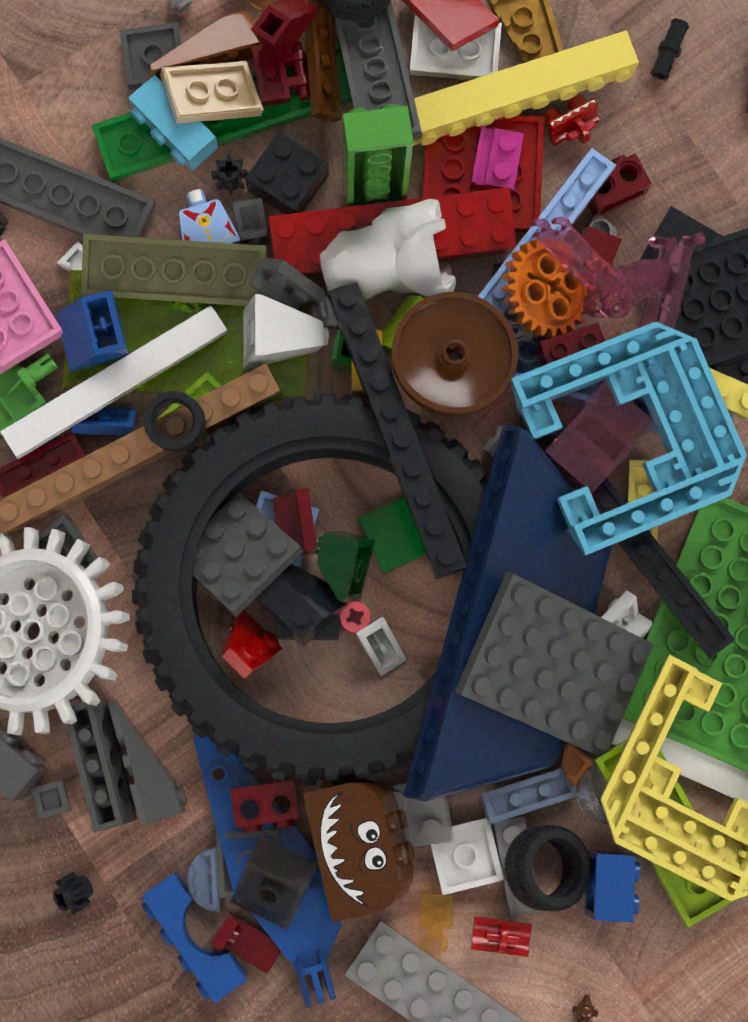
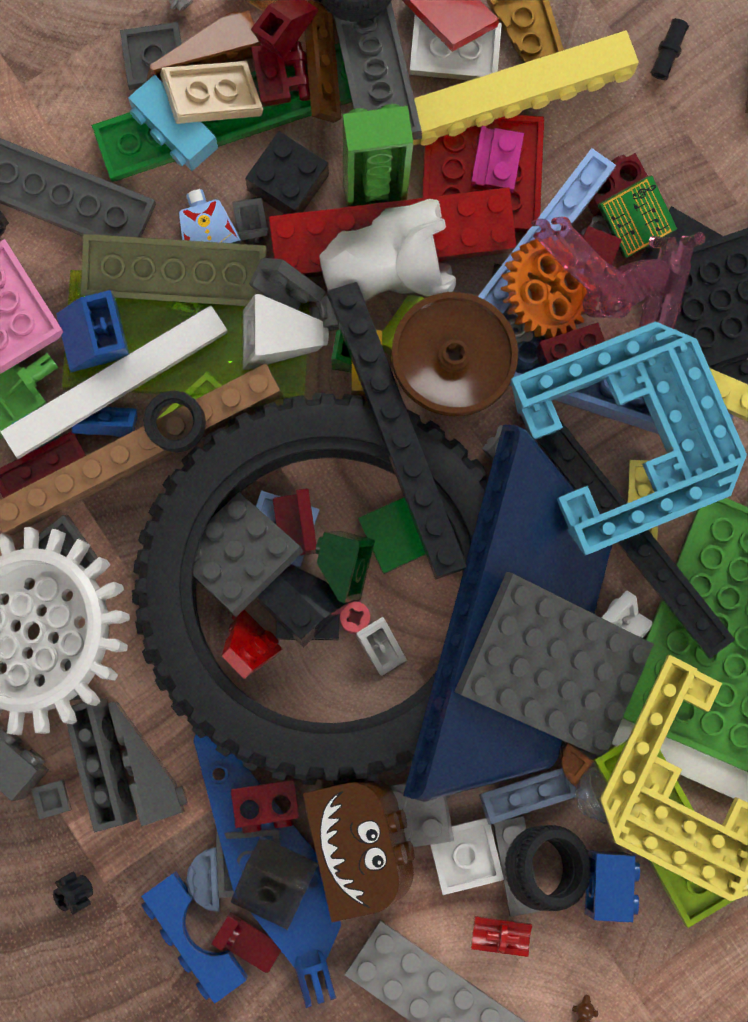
white tile [57,241,83,273] -> none
black gear [211,154,248,195] -> none
clear yellow plate [420,894,453,951] -> none
red hips [545,94,599,147] -> none
clear pink bracket [545,379,653,493] -> none
none -> green tile [597,175,677,258]

